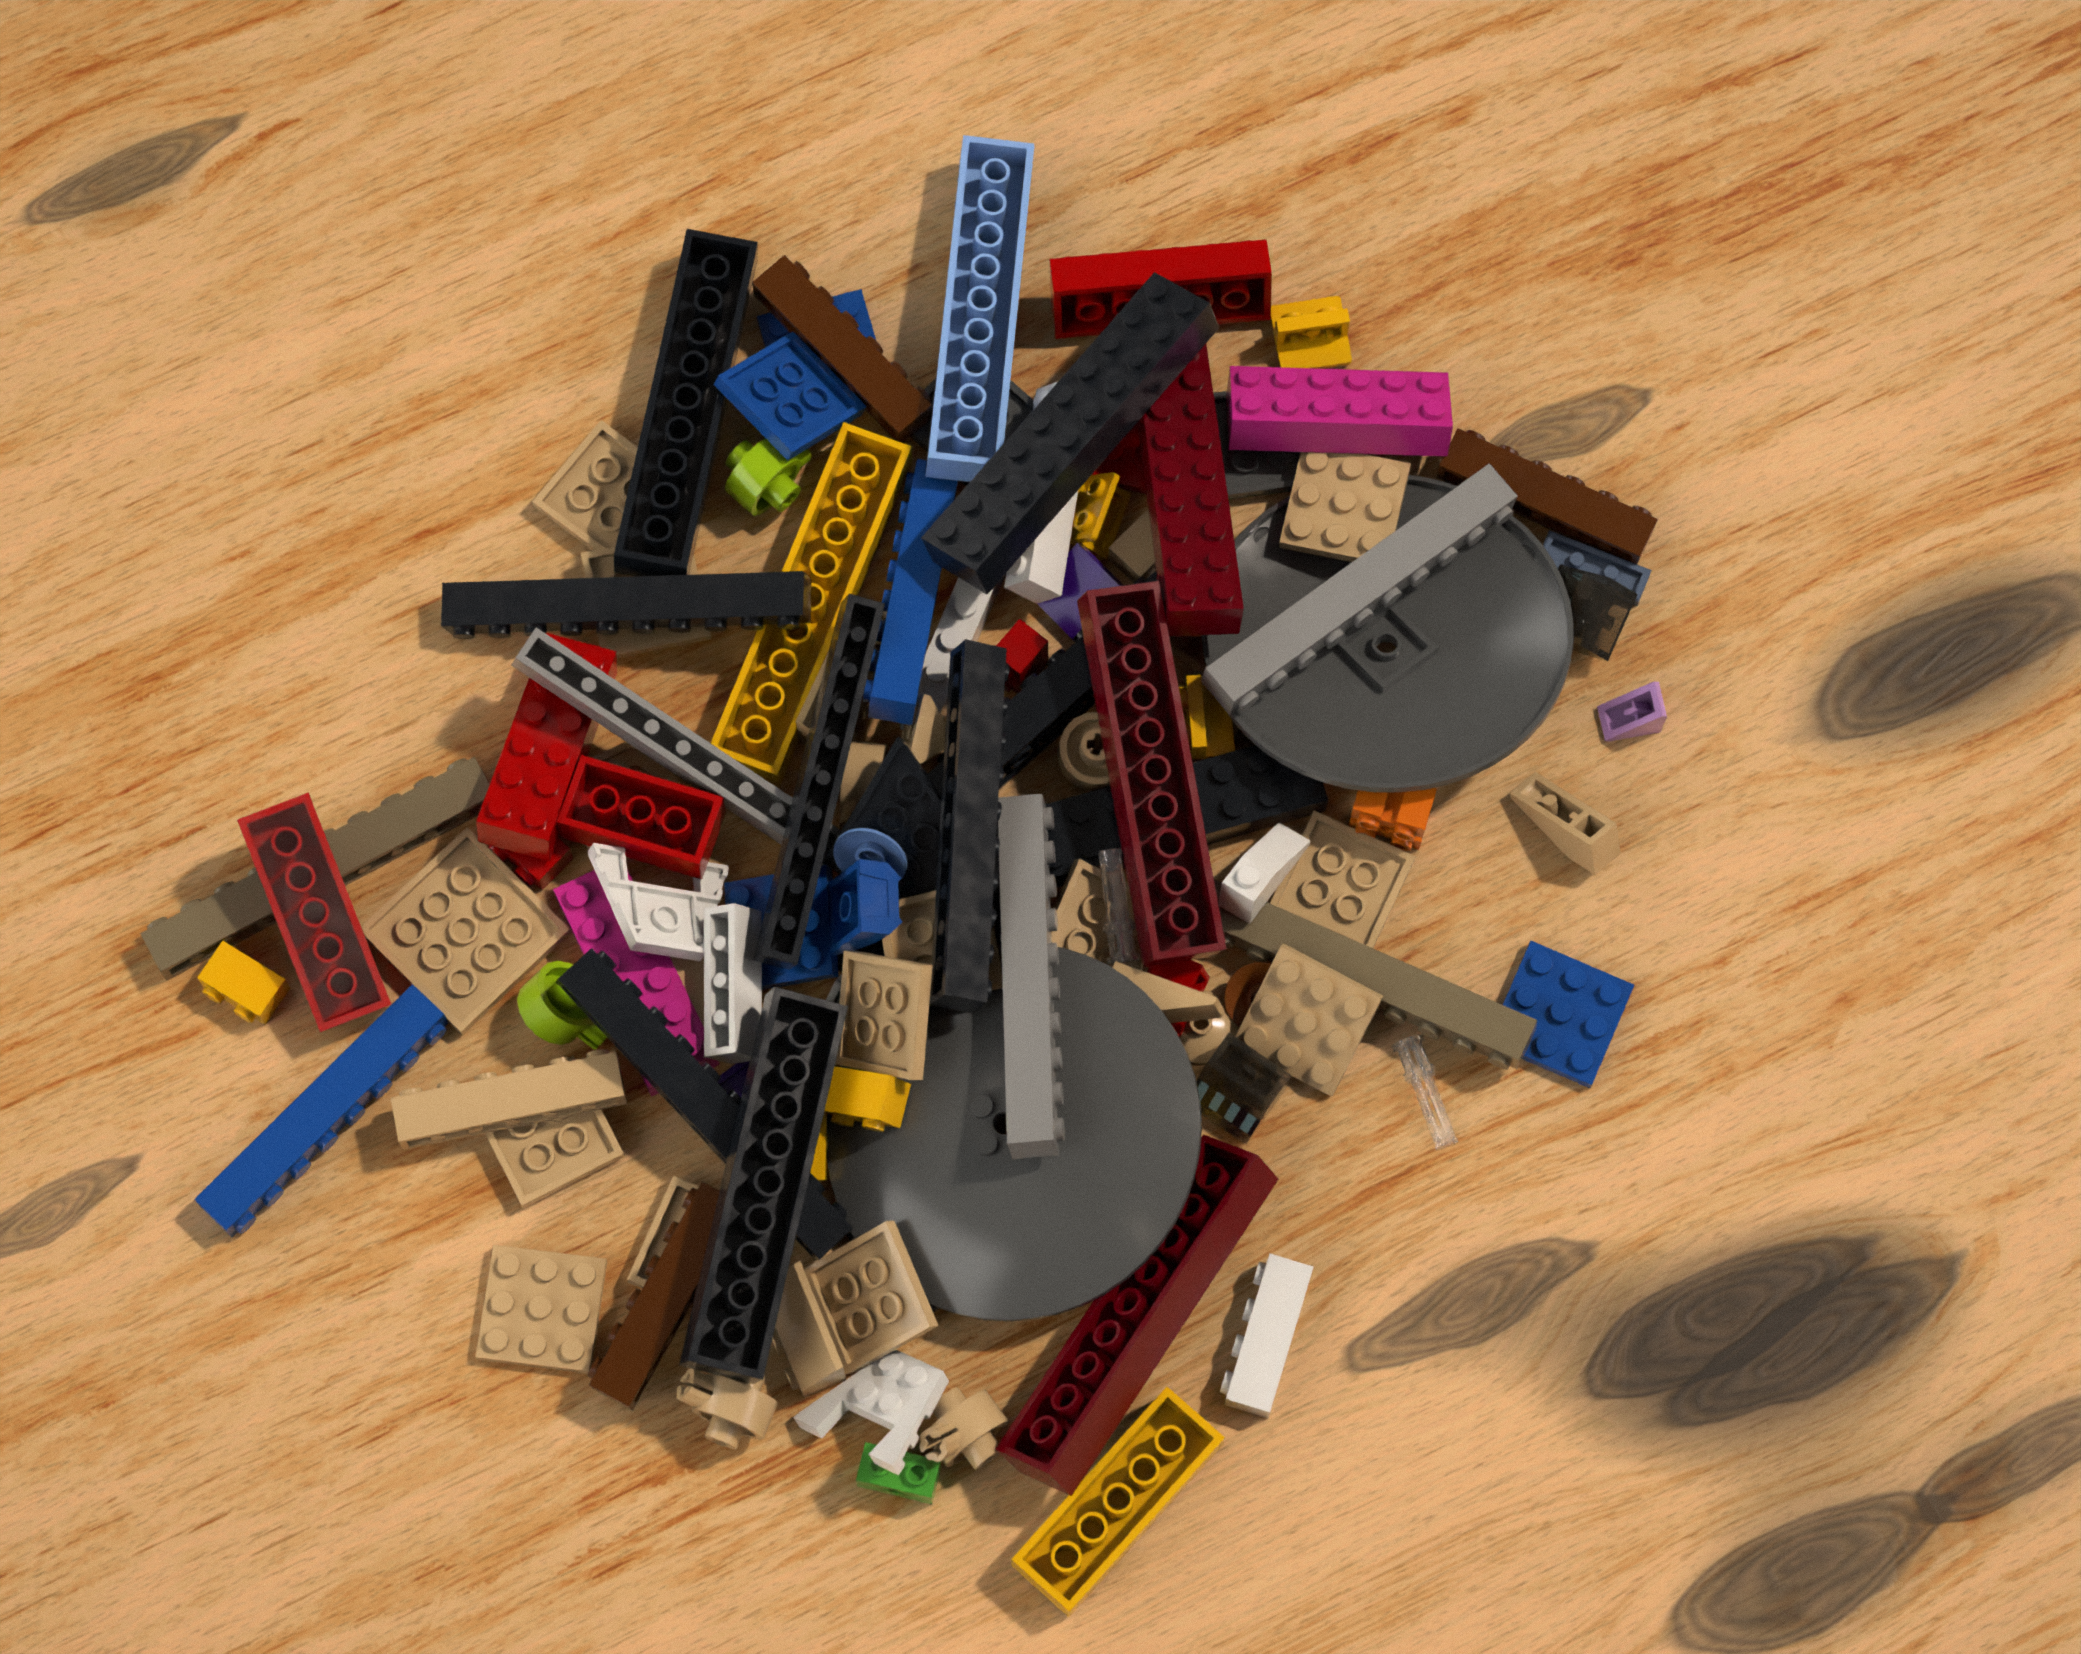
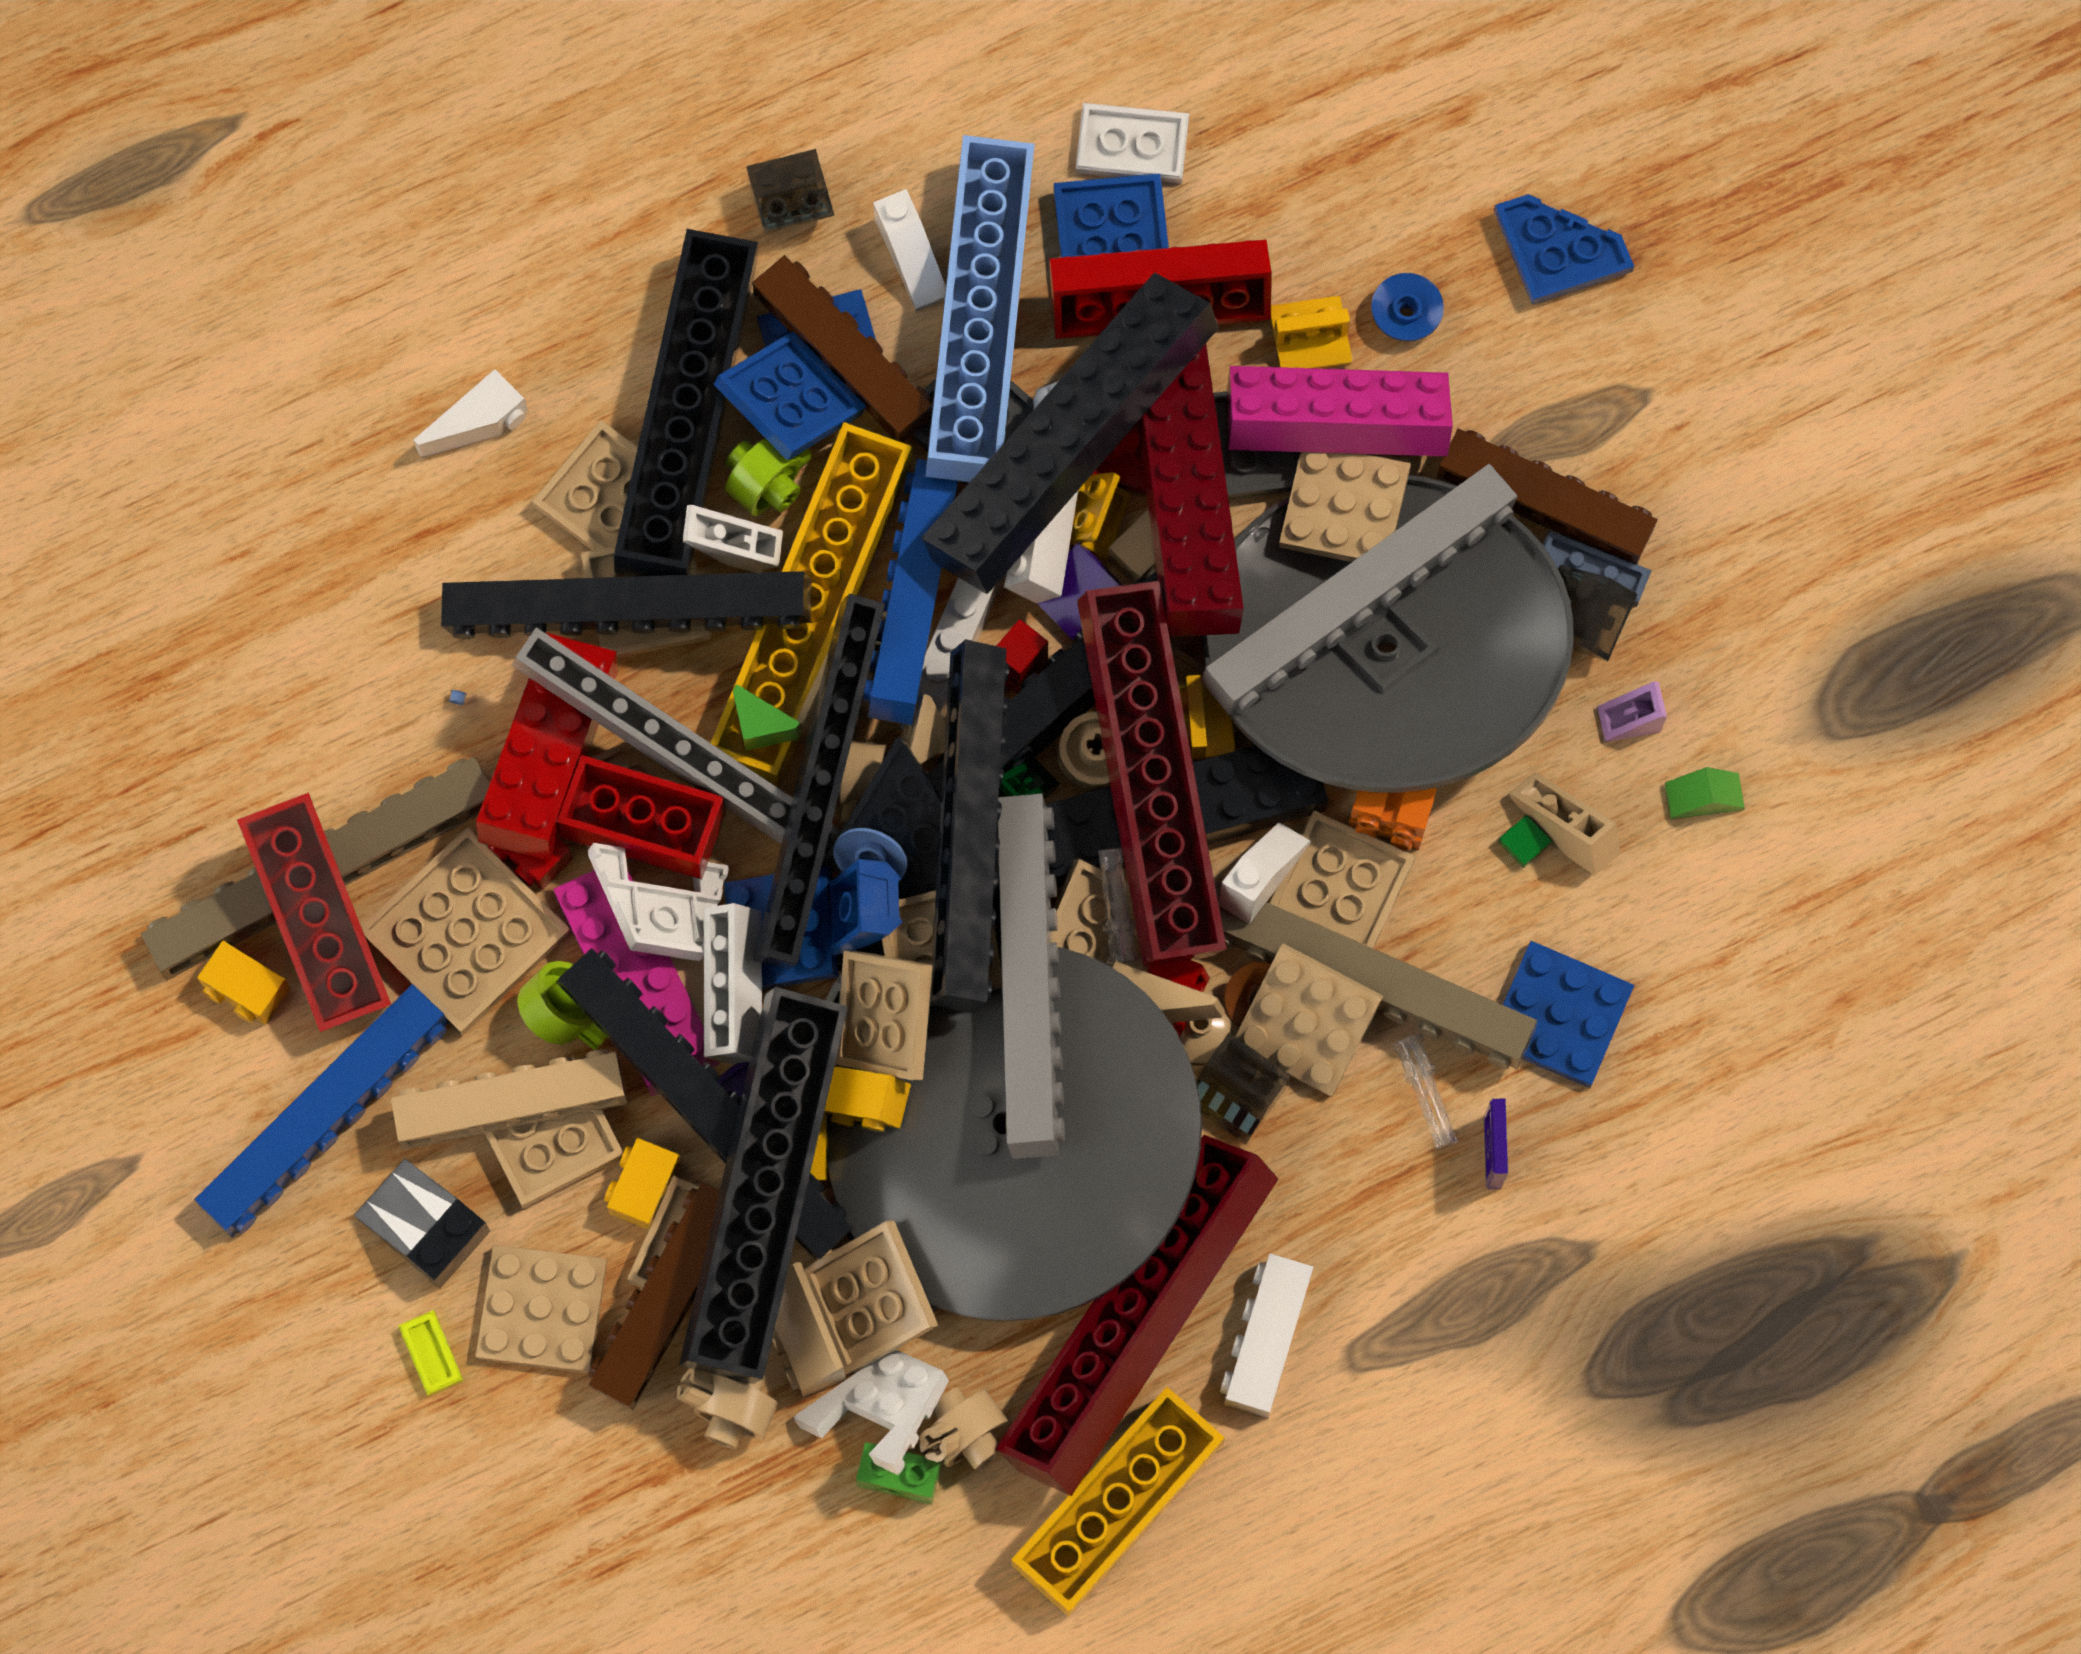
none -> slope [354,1158,490,1289]
none -> neon yellow tile [398,1310,464,1397]
none -> white slope [414,369,528,457]
none -> medium blue piece [448,690,467,705]
none -> yellow brick [604,1138,682,1230]
none -> white slope [683,505,783,573]
none -> bright green slope [733,685,801,751]
none -> clear smoke slope [746,149,834,233]
none -> white slope [873,189,946,311]
none -> dark green slope [998,758,1060,799]
none -> blue plate [1053,173,1169,258]
none -> white tile [1075,103,1189,184]
none -> blue dish [1371,273,1444,342]
none -> dark purple tile [1484,1098,1508,1189]
none -> blue plate [1494,194,1634,305]
none -> green tile [1498,815,1552,868]
none -> bright green slope [1665,767,1745,819]

